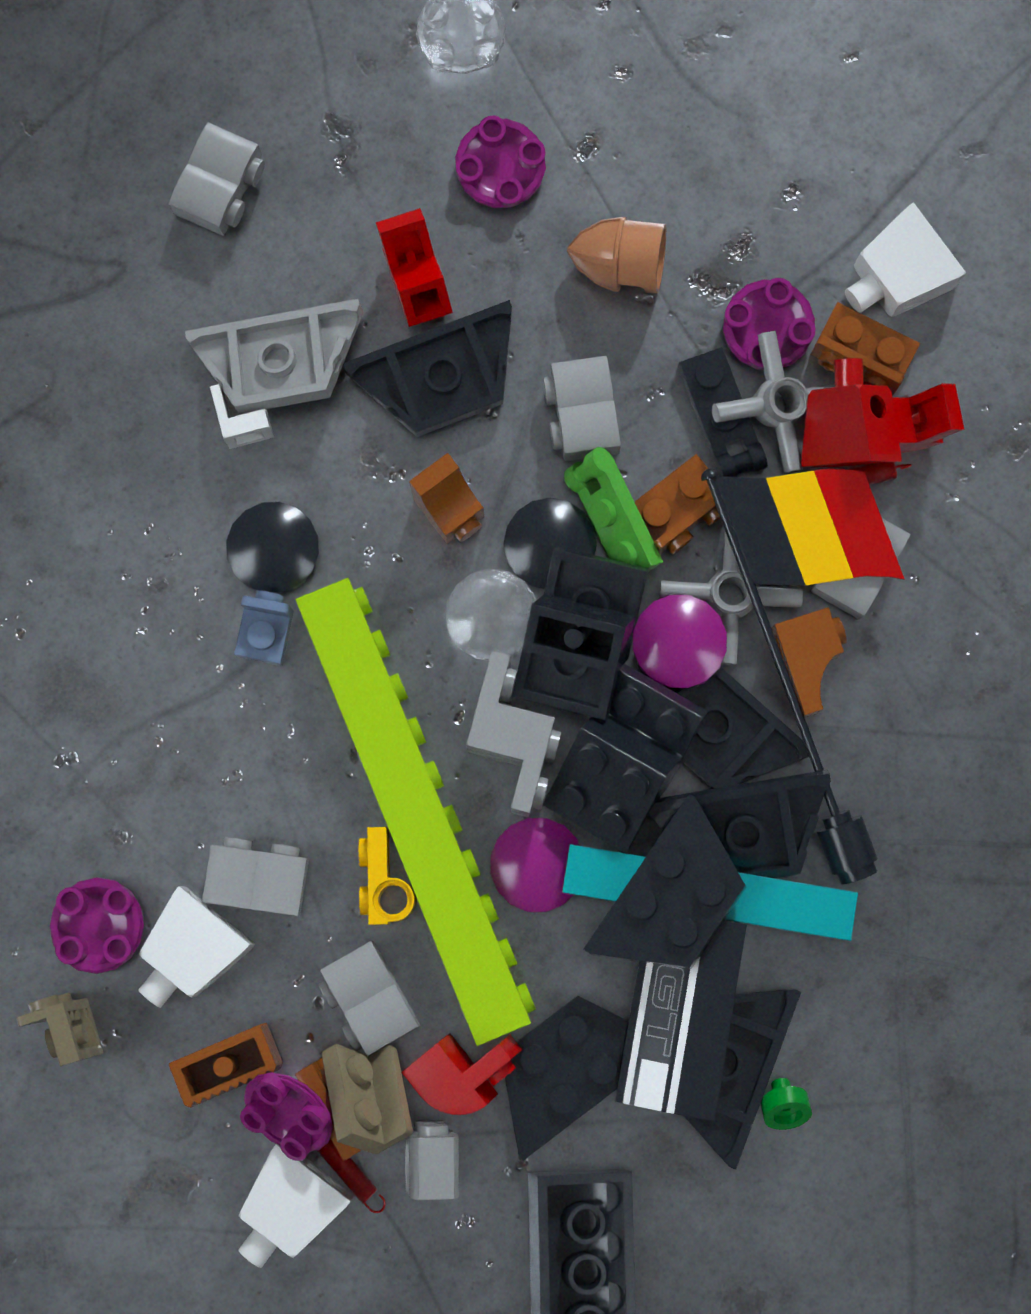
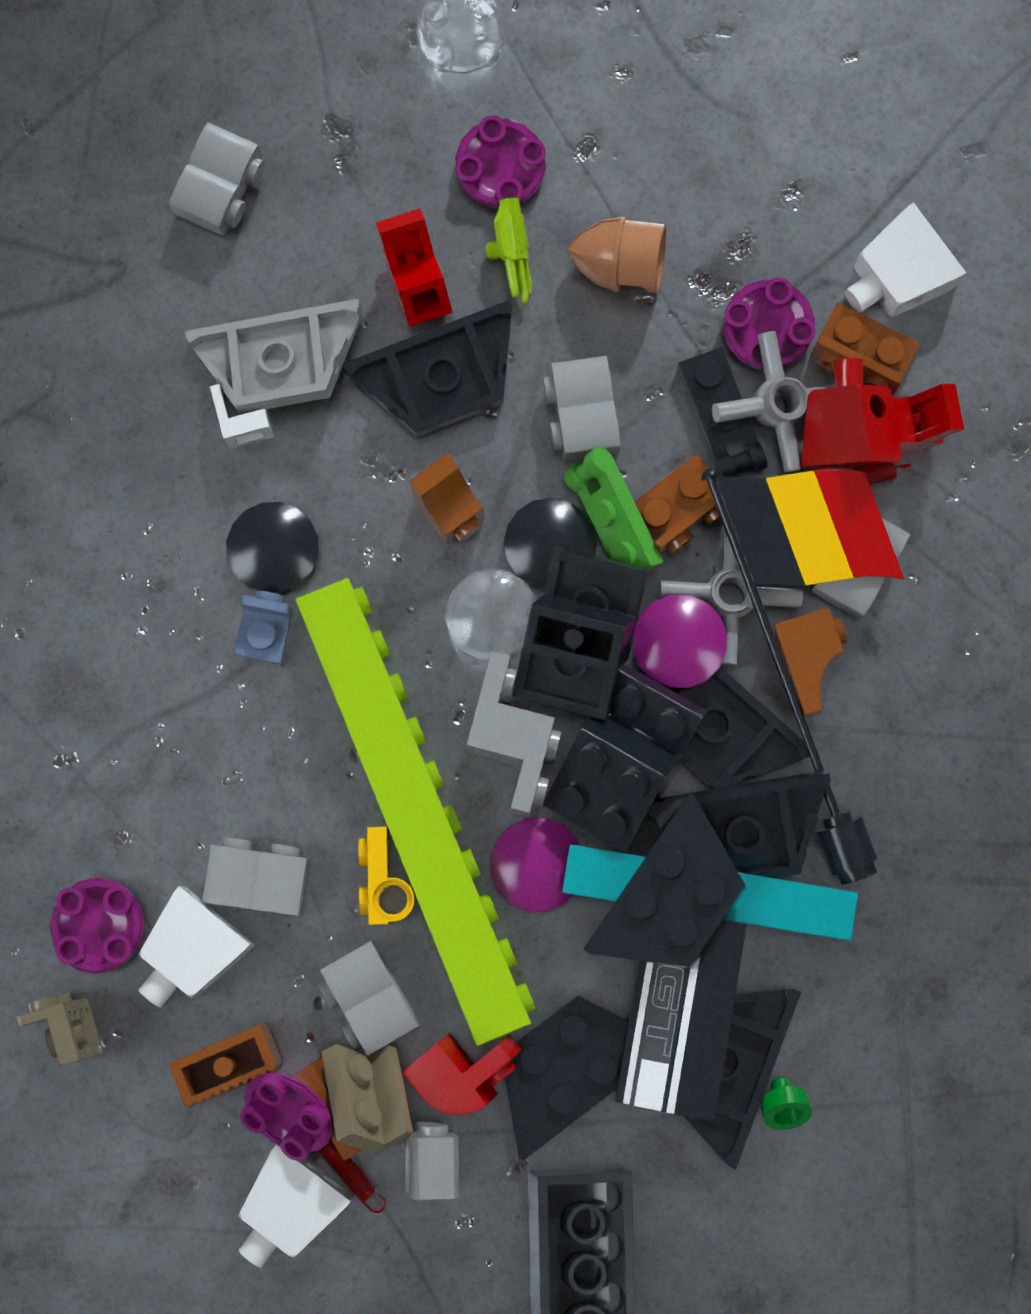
none -> lime piece [485,198,532,305]

